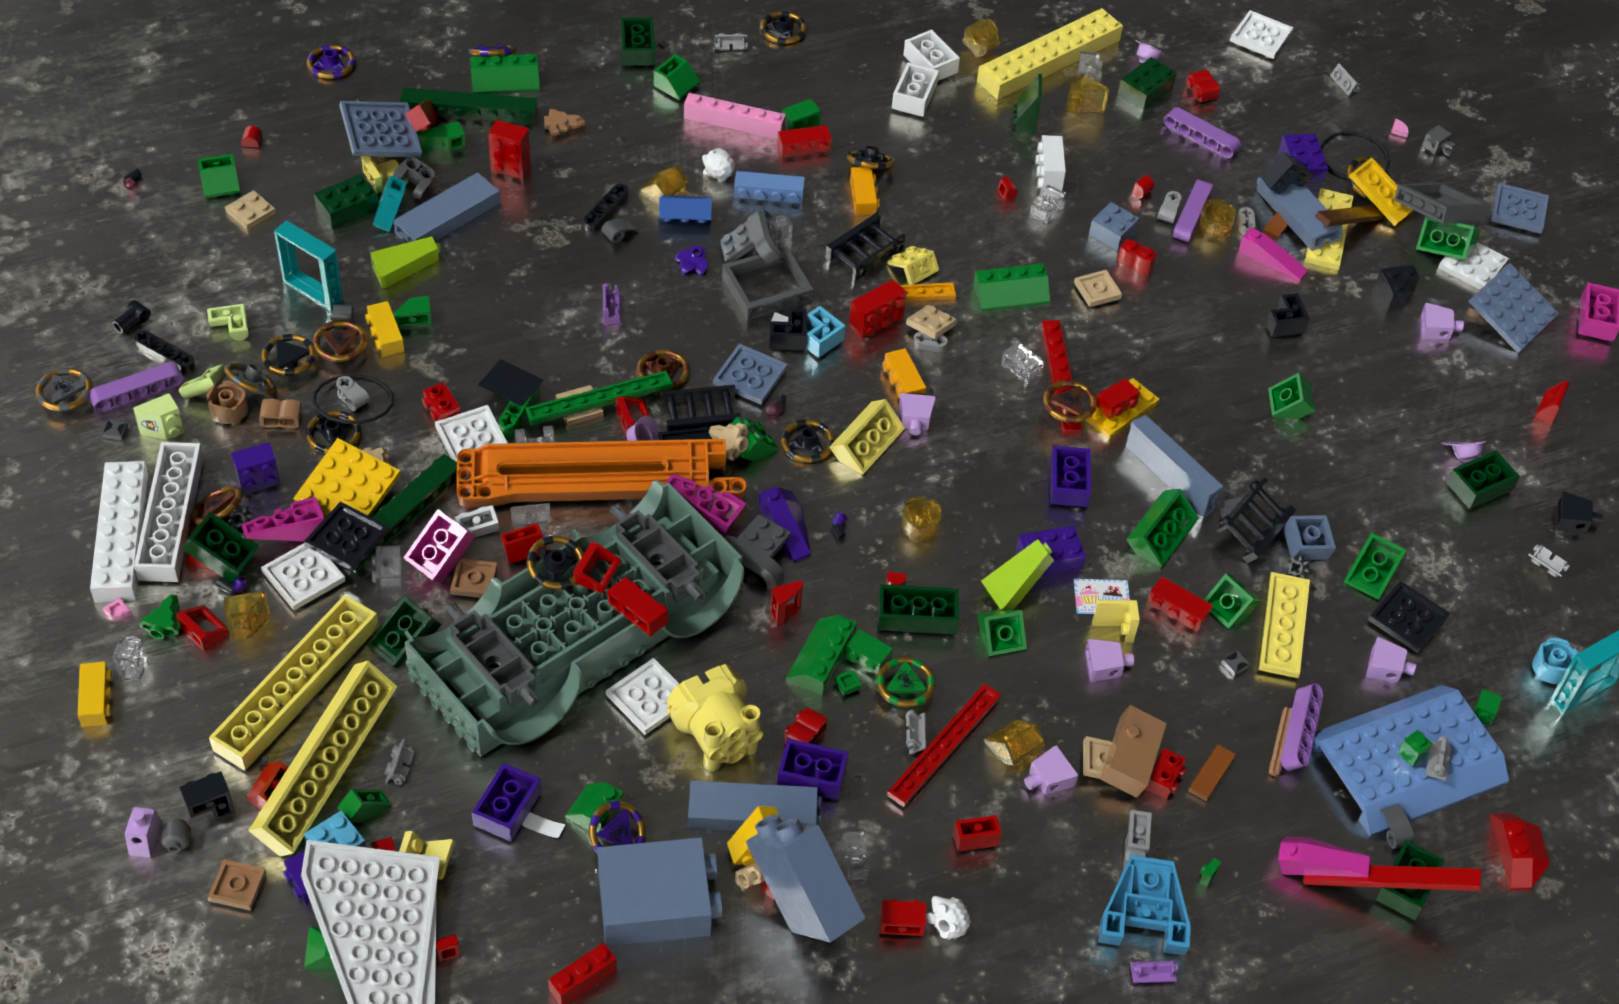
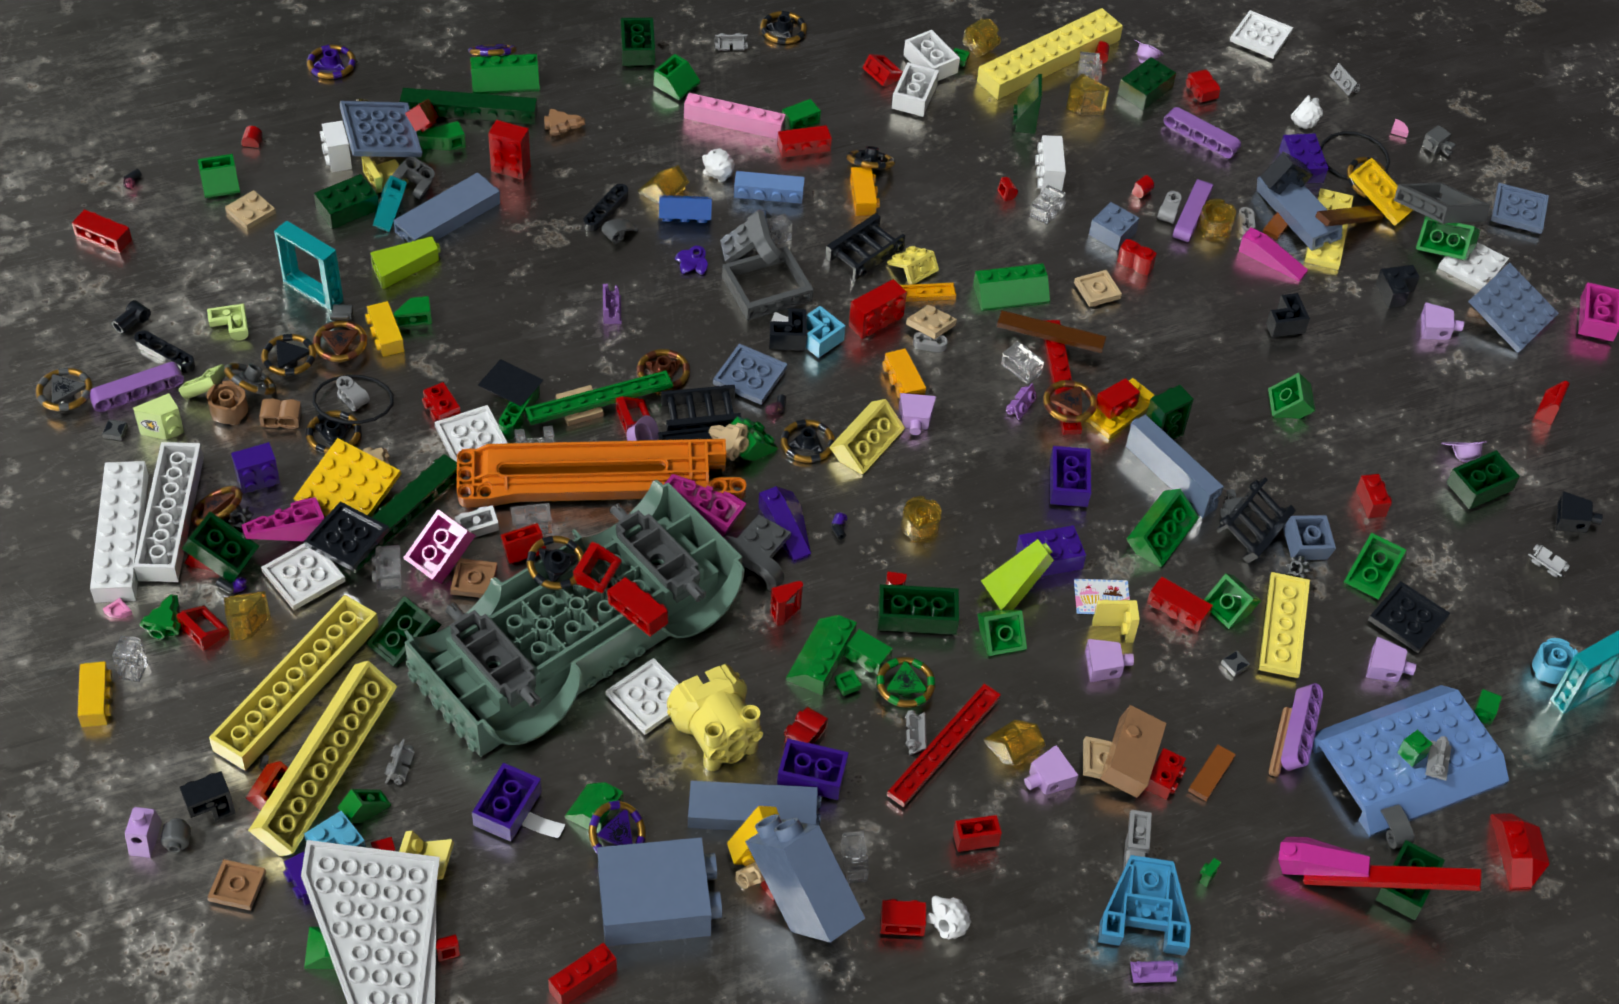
none -> red brick [72,209,132,253]
none -> white brick [320,120,352,172]
none -> red tile [862,54,903,86]
none -> green plate [953,48,970,67]
none -> reddish brown tile [997,310,1106,353]
none -> medium lavender hinge [1006,383,1037,420]
none -> red brick [1093,41,1110,64]
none -> dark green brick [1146,385,1194,440]
none -> white animal [1291,95,1323,130]
none -> red brick [1356,474,1392,519]

